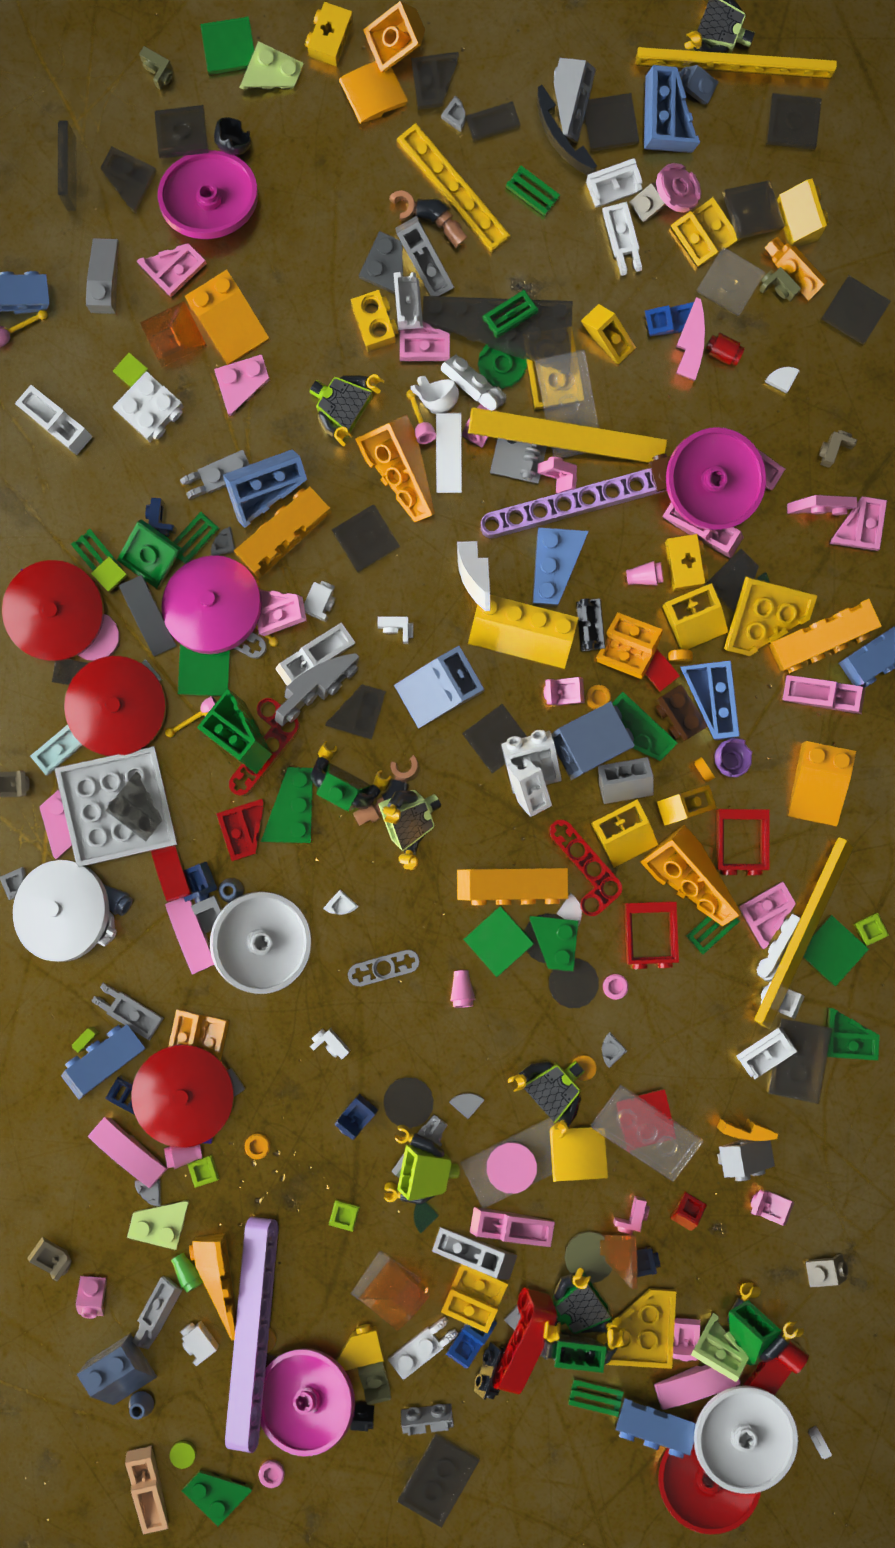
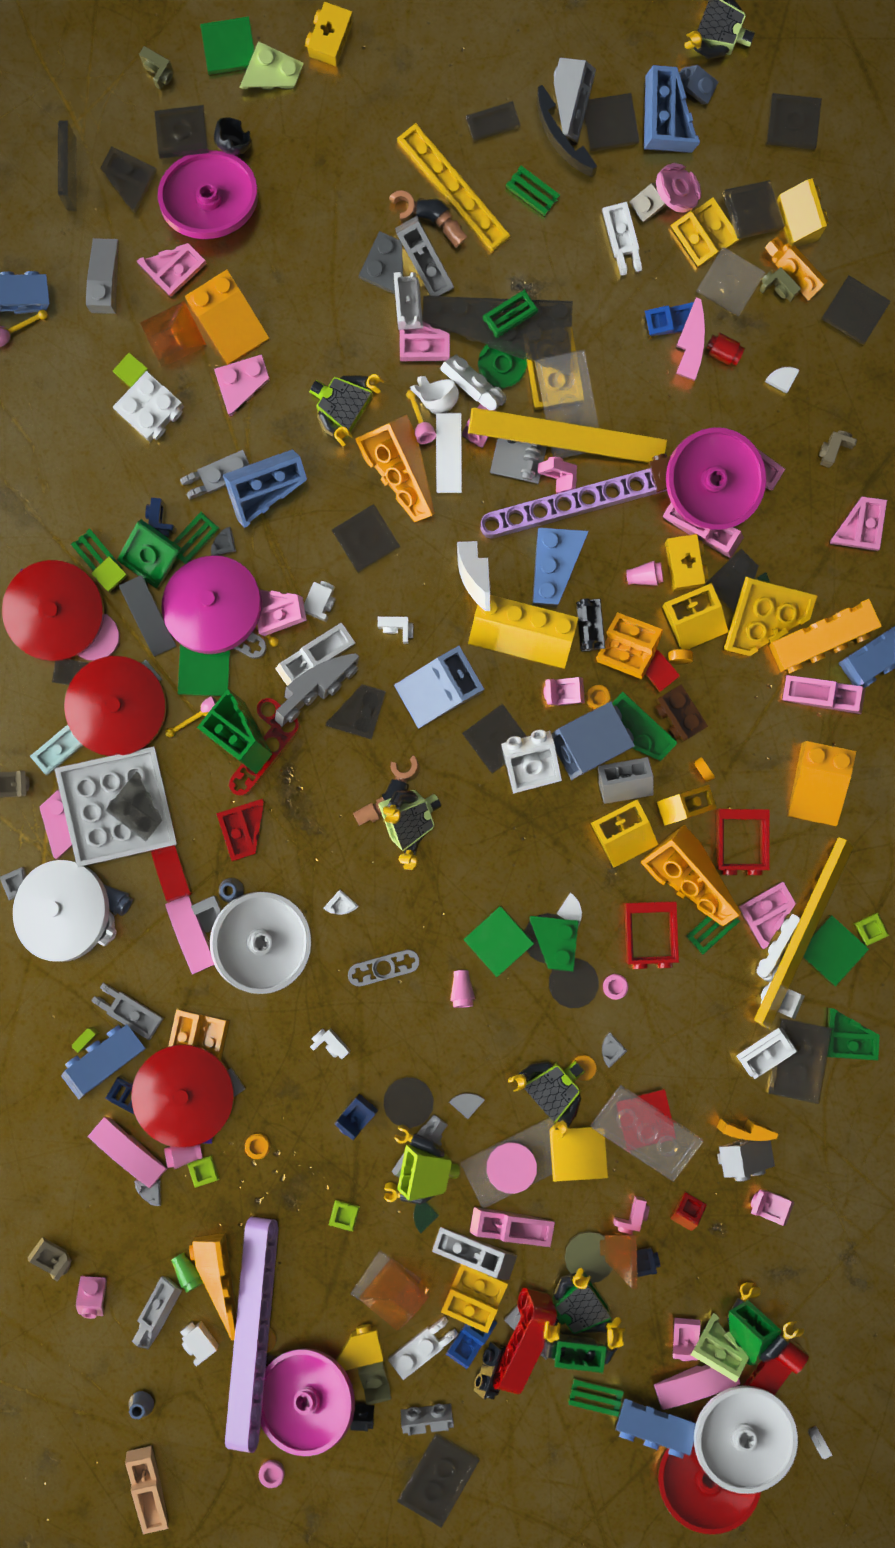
white slope [15,385,93,455] -> none
sand blue slope [77,1334,157,1405] -> none
yellowish green wing [127,1200,189,1250] -> none
lime tile [170,1441,196,1469] -> none
green wing [182,1469,253,1526] -> none
dark blue bracket [183,861,217,903] -> none
light orange wedge [234,486,332,579] -> none
green wing [261,767,313,843] -> none
torso [311,741,391,811] -> none
light orange slope [339,61,408,124] -> none
yellow brick [351,290,399,352] -> none
light orange slope [363,1,425,73] -> none
clear smoke wing [411,52,459,110] -> none
light grey tile [441,96,466,132] -> none
light orange wedge [457,868,568,905] -> none
white hinge [507,759,552,817] -> none
red beam [549,820,622,916] -> none
yellow slope [581,304,636,365] -> none
white hinge [586,158,643,208] -> none
yellow plate [596,1288,676,1369] -> none
yellow tile [636,47,837,78] -> none
medium blue wedge [680,661,740,740] -> none
medium lavender hair [714,738,752,777] -> none
bright pink wing [787,495,857,515] -> none
bracket [805,1254,848,1287] -> none

